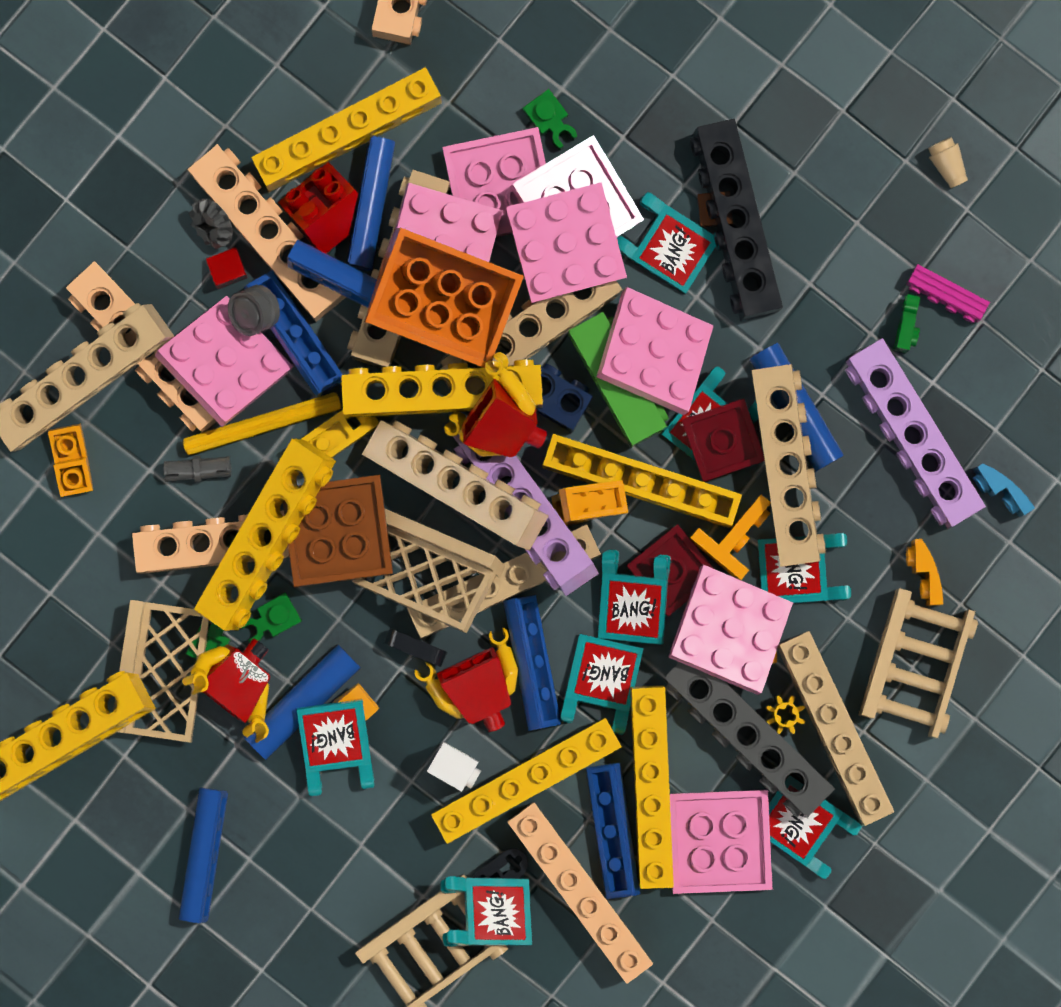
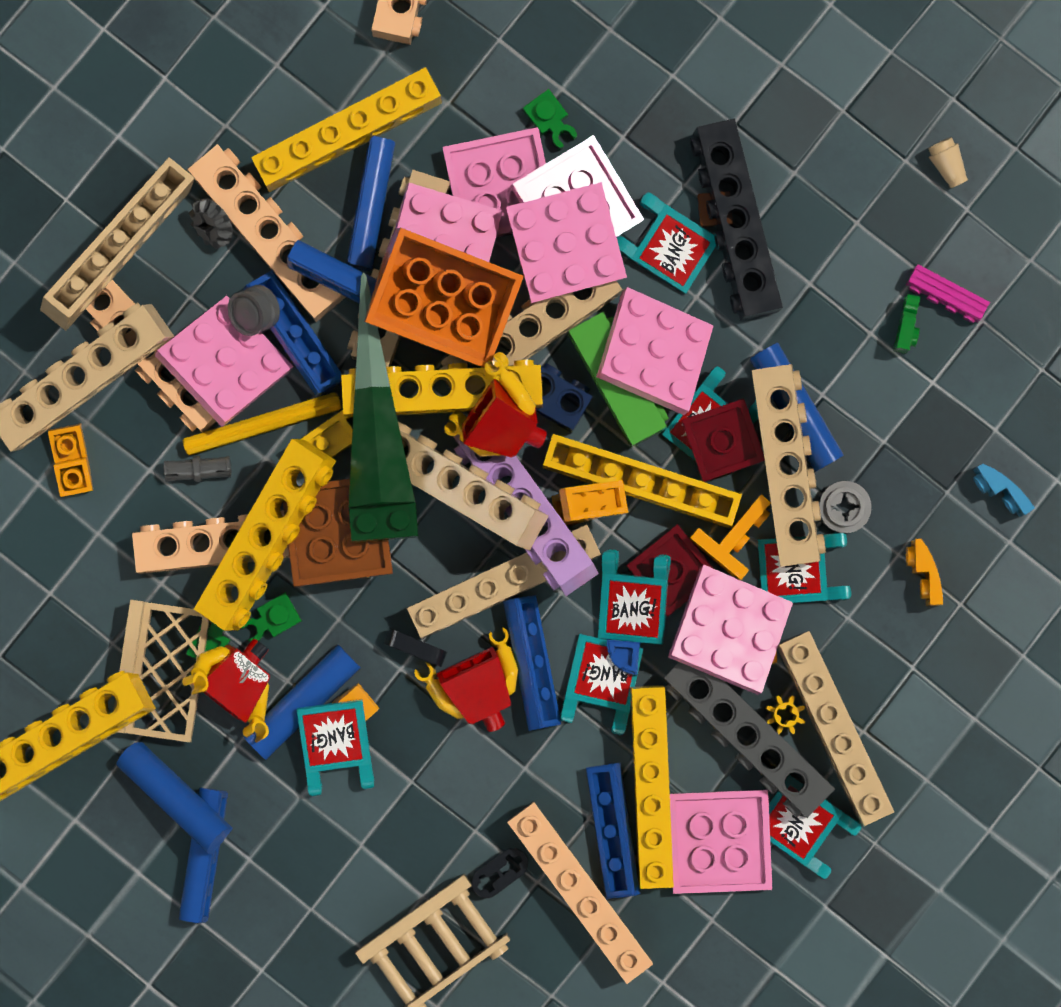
red slope [206,247,248,289] -> none
red slope [278,162,358,253] -> none
tan fence [352,509,505,633] -> none
white brick [427,742,481,792] -> none
yellow brick [431,718,622,844] -> none
flag [440,876,532,947] -> none
lavender brick [845,338,986,529] -> none
tan fence [858,588,978,738] -> none
none -> tan brick [40,157,195,331]
none -> blue brick [117,742,233,854]
none -> dark green plate [349,272,418,543]
none -> blue tile [606,639,640,676]
none -> light grey gear [819,481,871,534]

